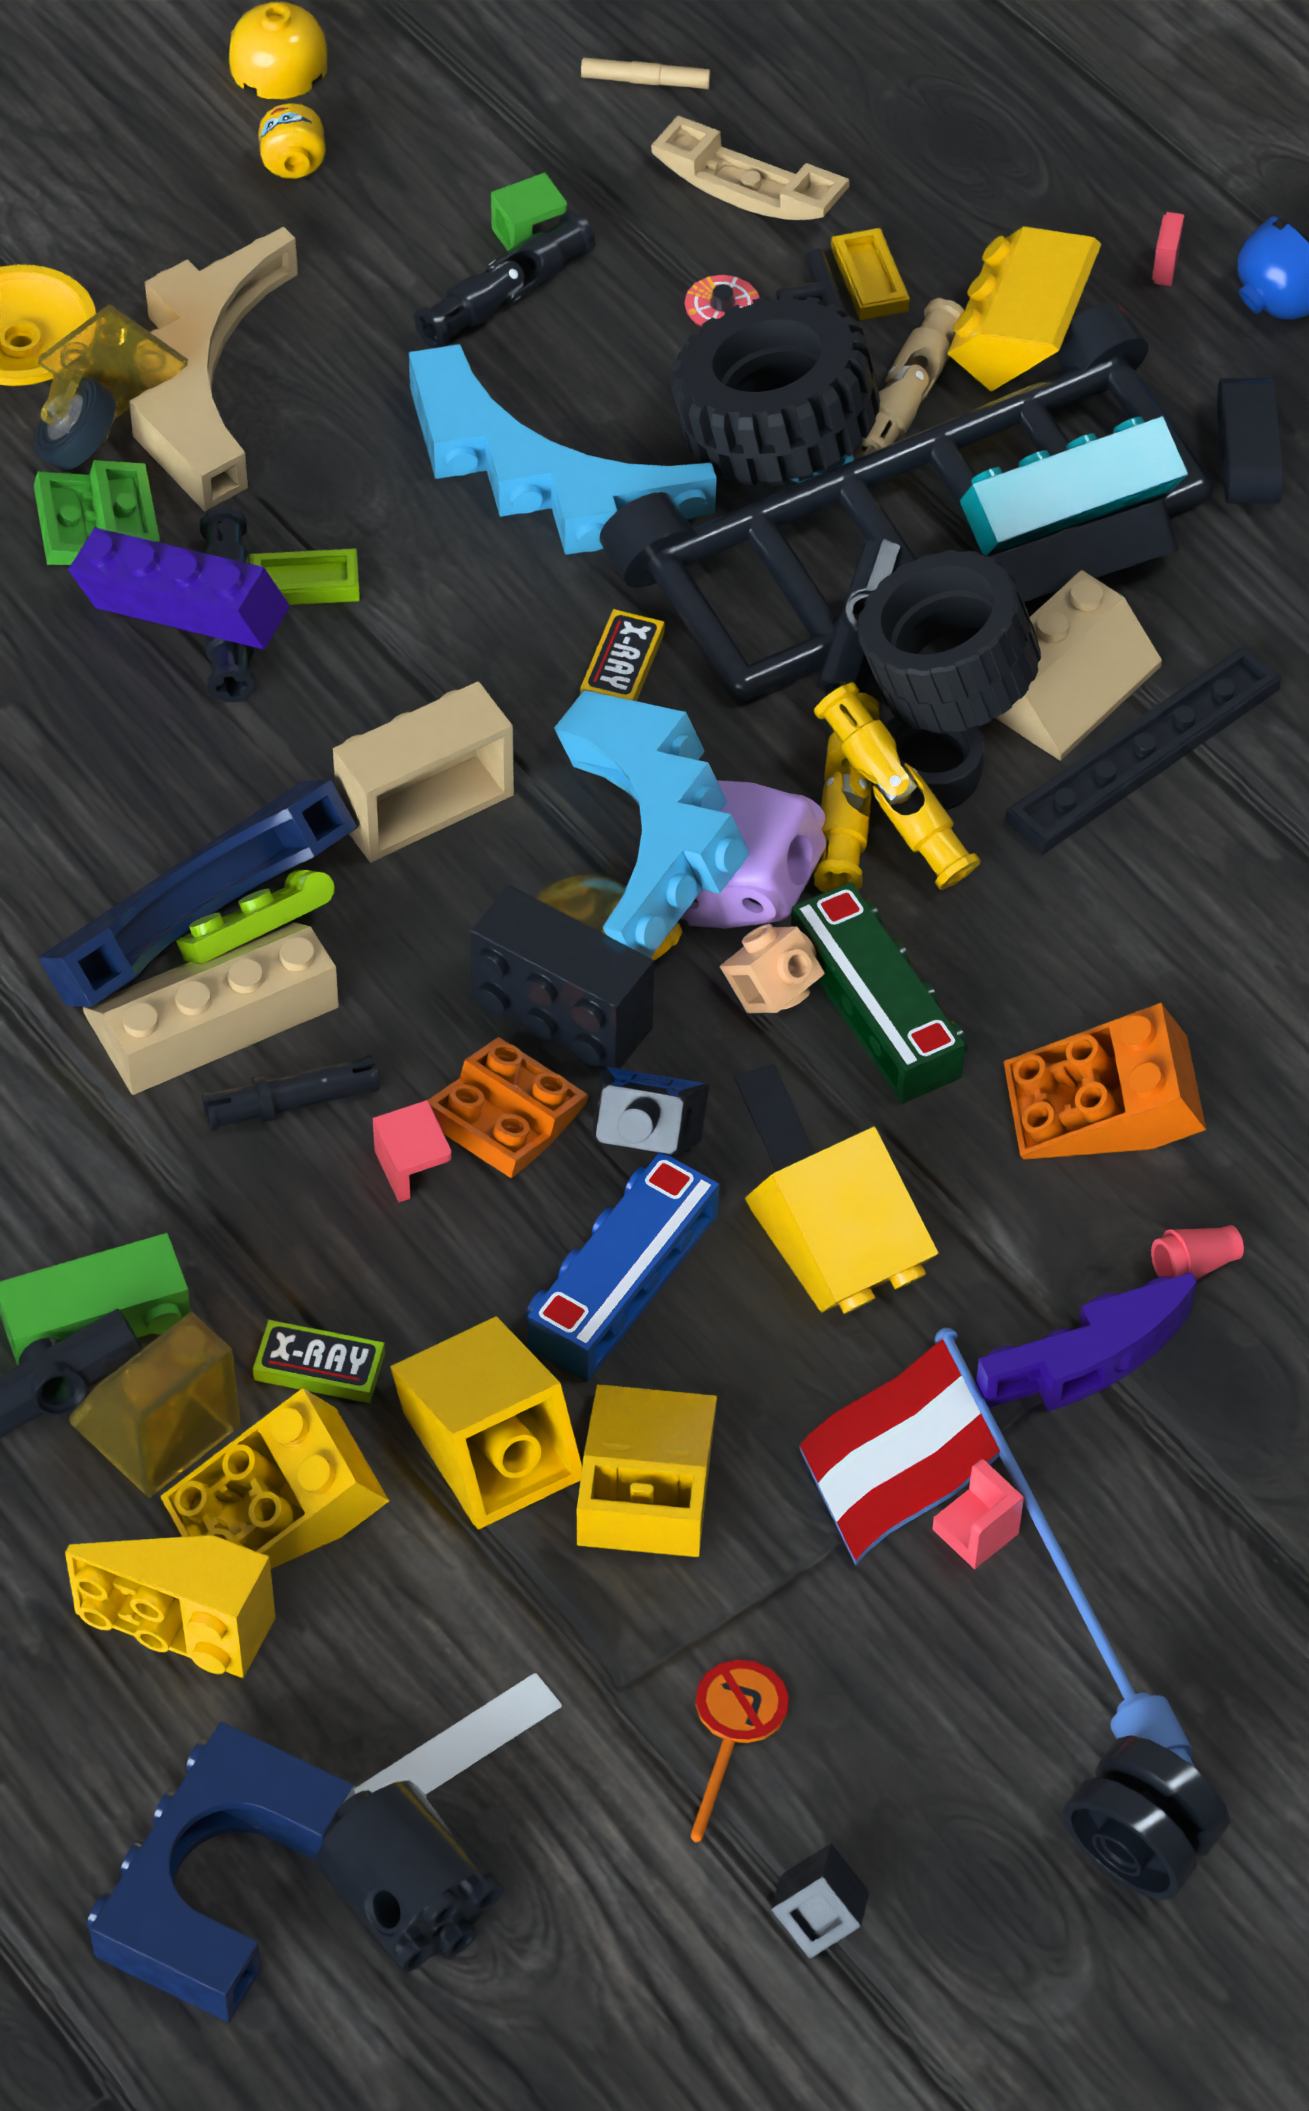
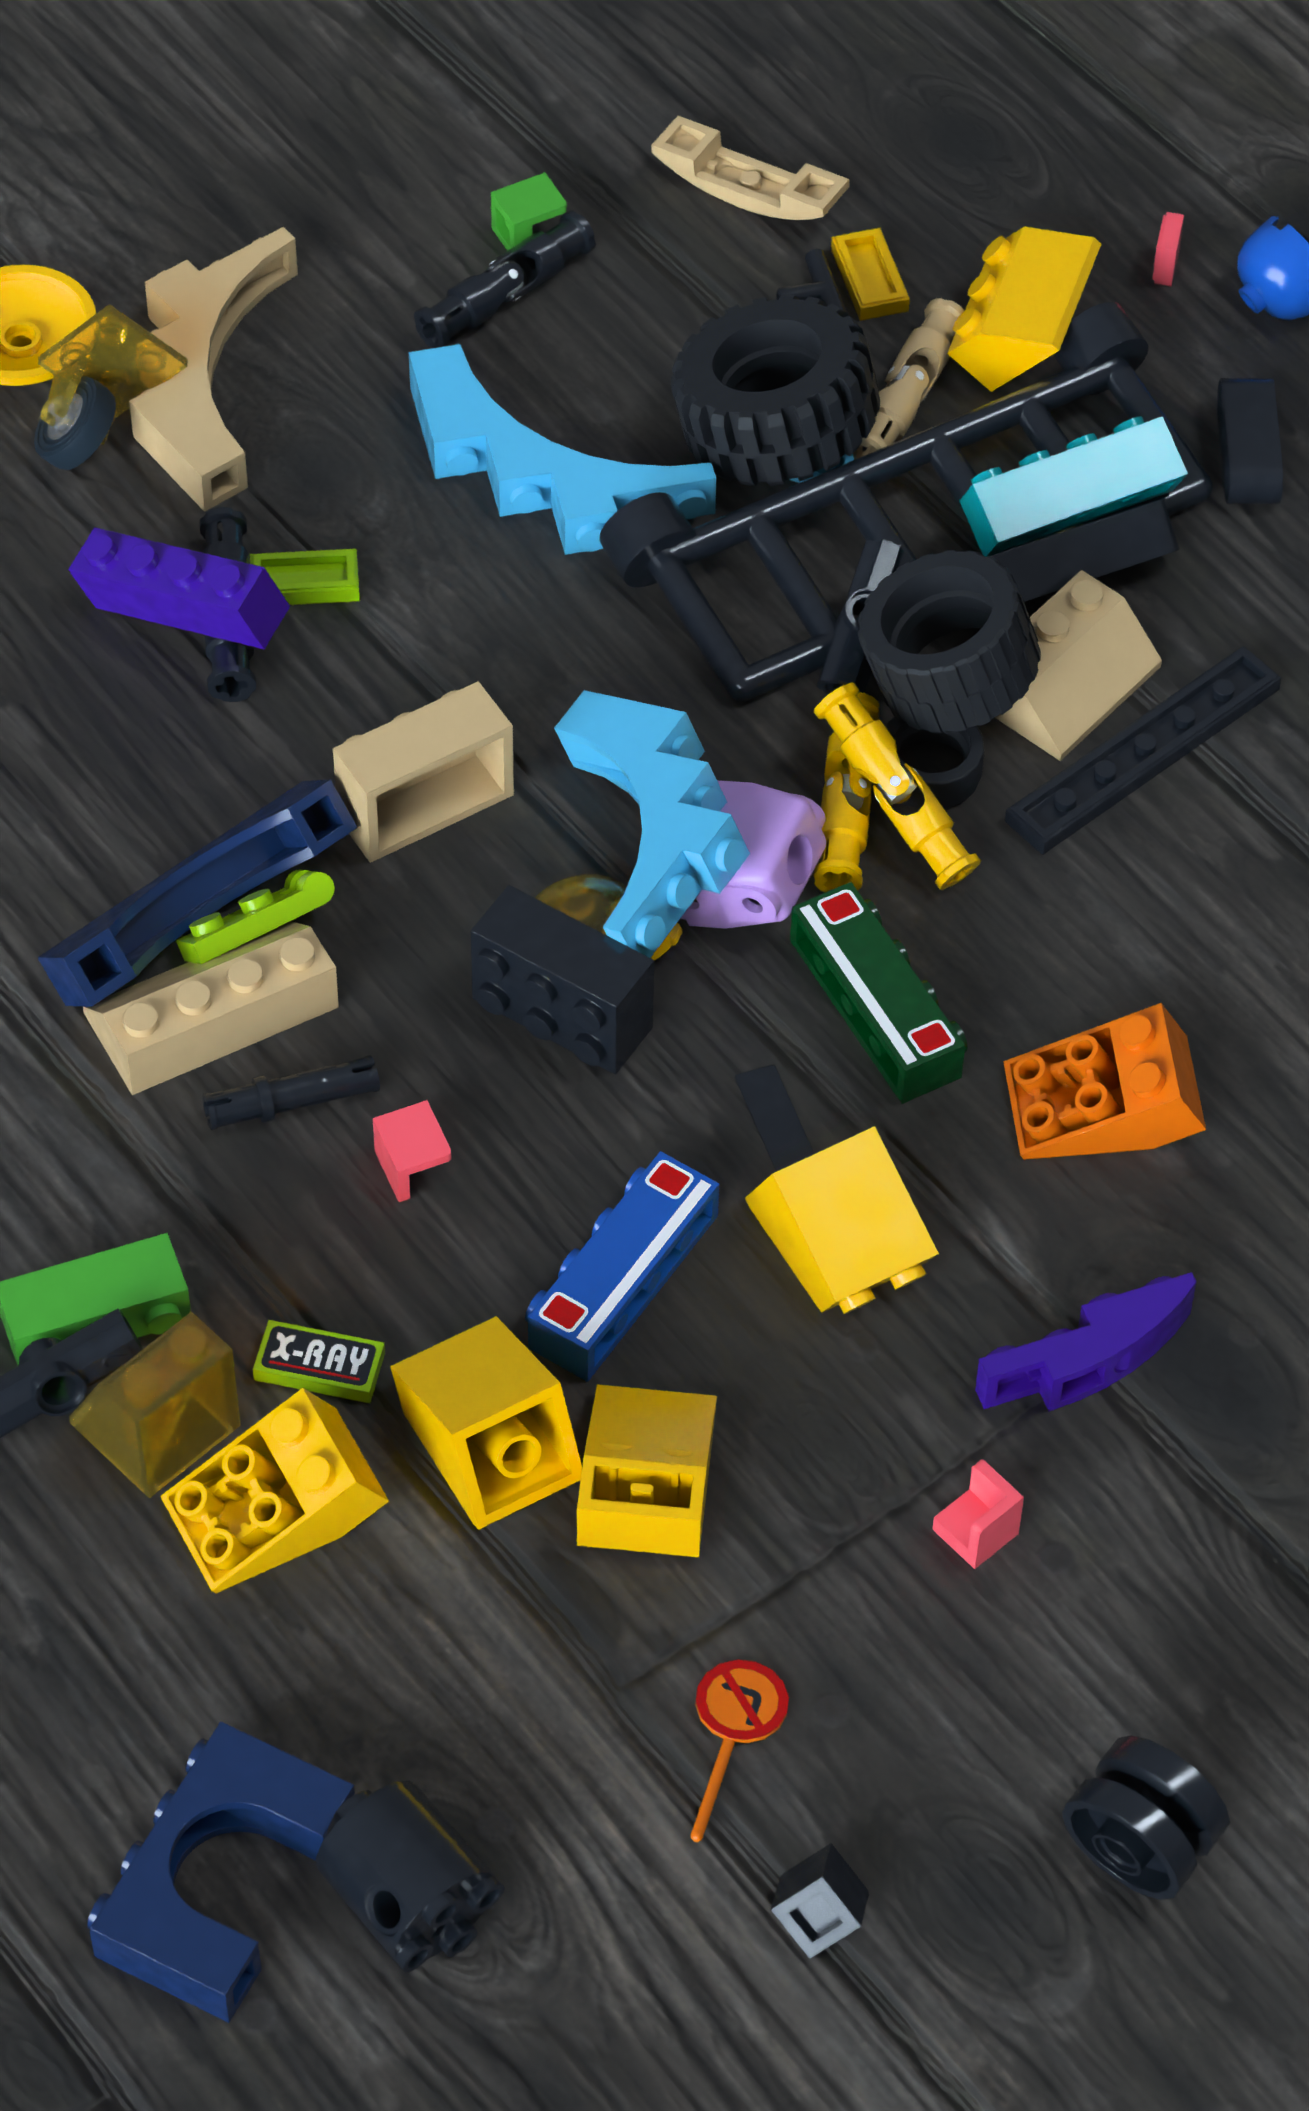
bright green slope [34,460,160,565] -> none
yellow slope [65,1535,276,1679] -> none
yellow cylinder [229,2,328,99] -> none
yellow head [258,103,326,179] -> none
white sticker [355,1673,562,1795] -> none
orange slope [428,1037,589,1178] -> none
tile [580,609,665,701] -> none
tan piece [581,58,711,89] -> none
torso [593,1066,710,1154] -> none
piece [684,275,759,326] -> none
light nougat brick [720,924,825,1013] -> none
flag [800,1328,1194,1767] -> none
coral cone [1151,1225,1244,1280] -> none

